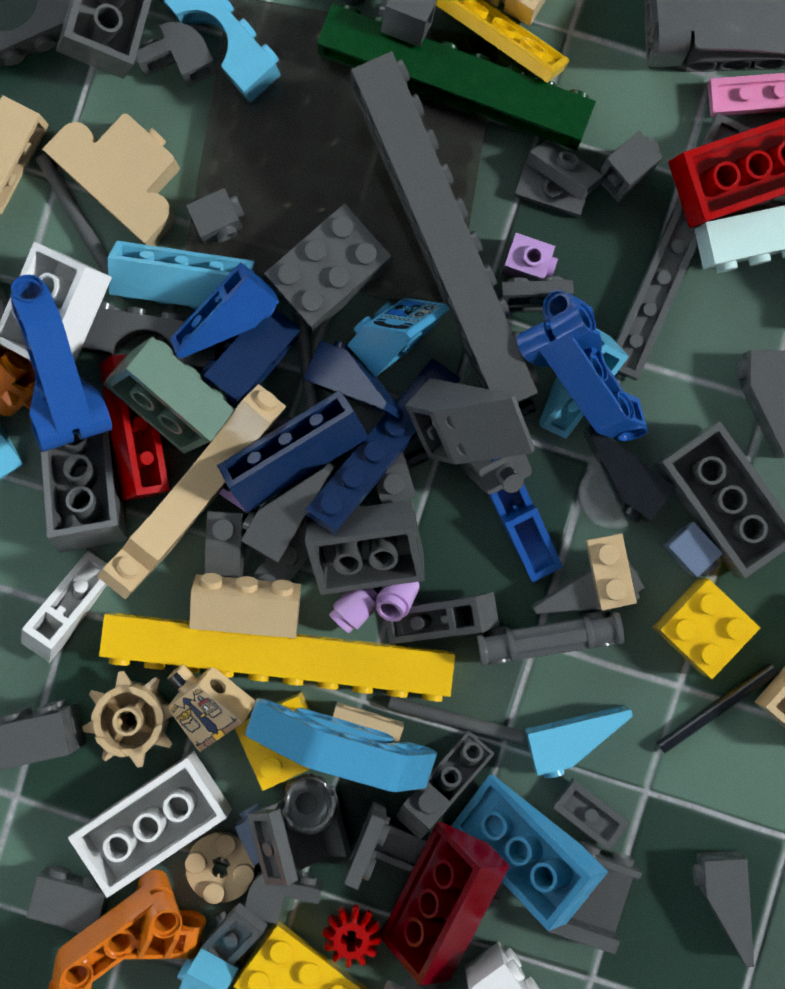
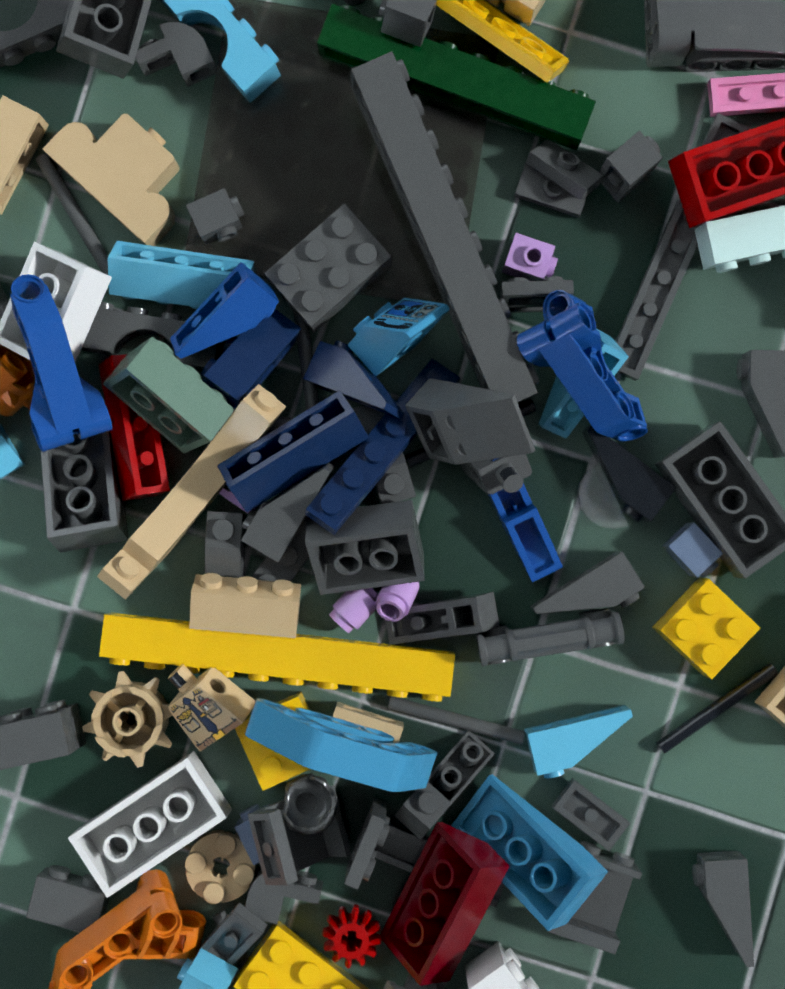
white slope [21,551,107,663] -> none
tan plate [585,533,637,610] -> none

